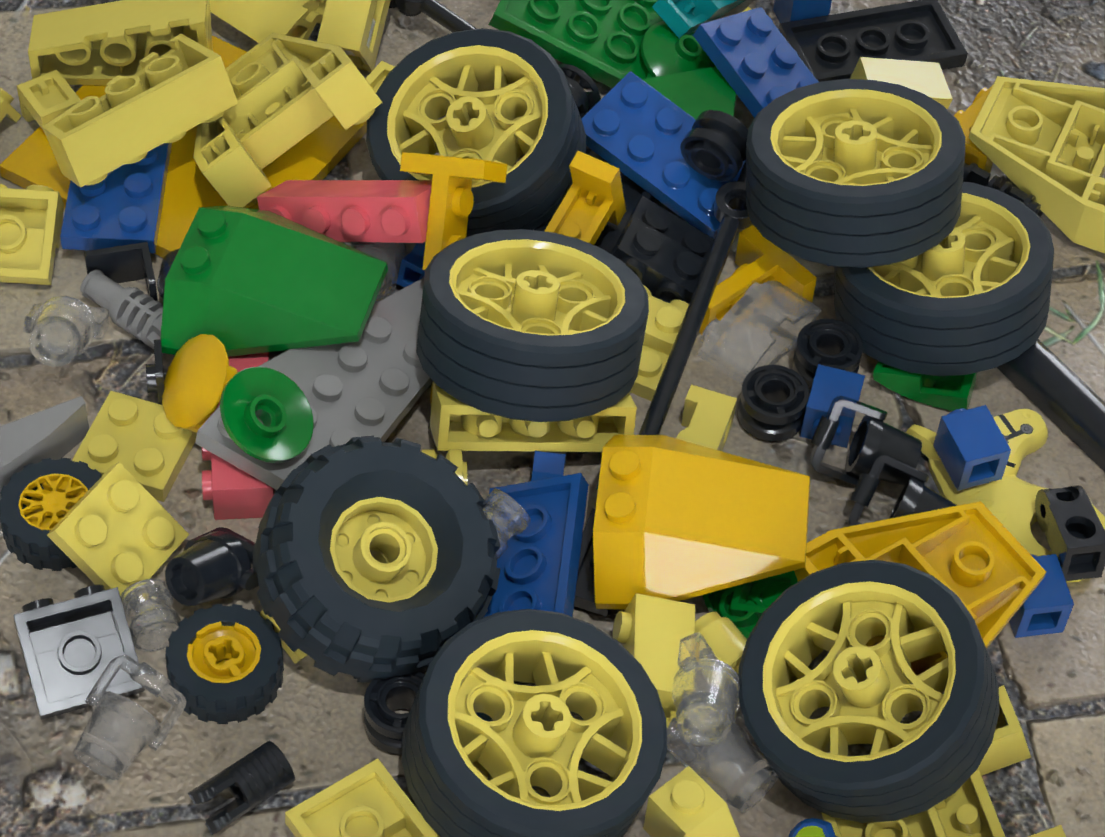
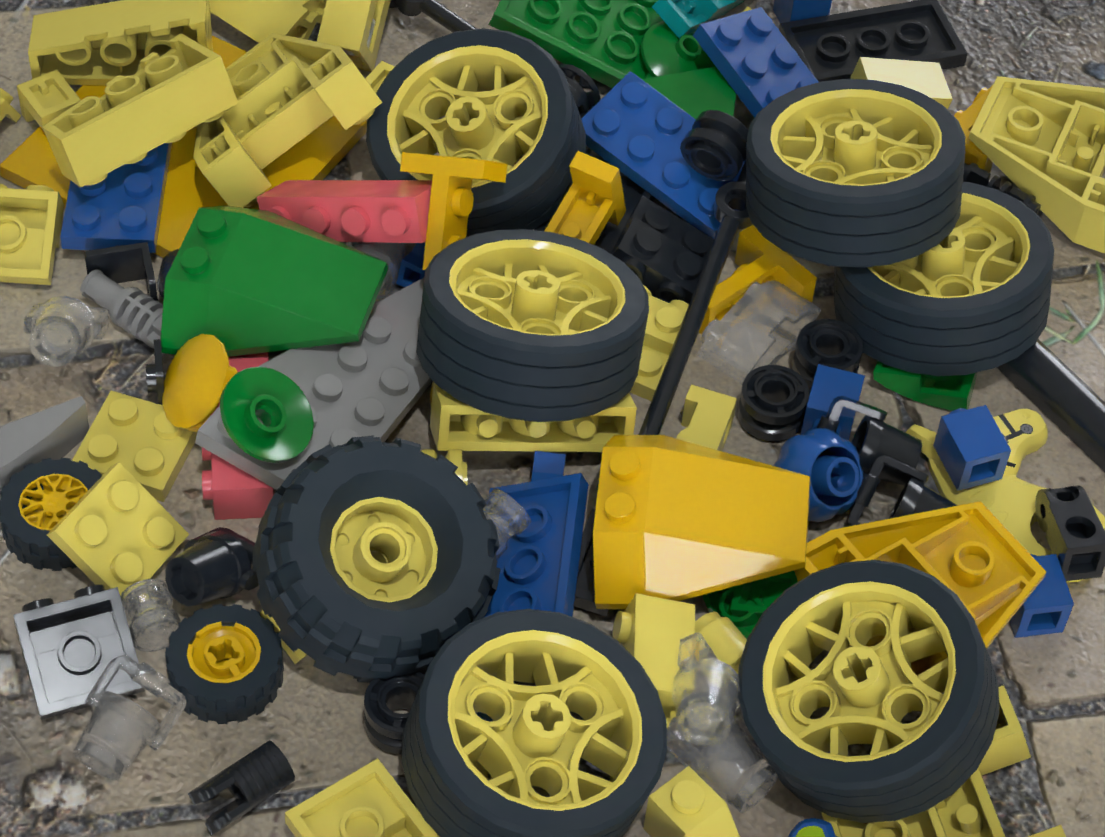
none -> blue plant [773,428,864,522]

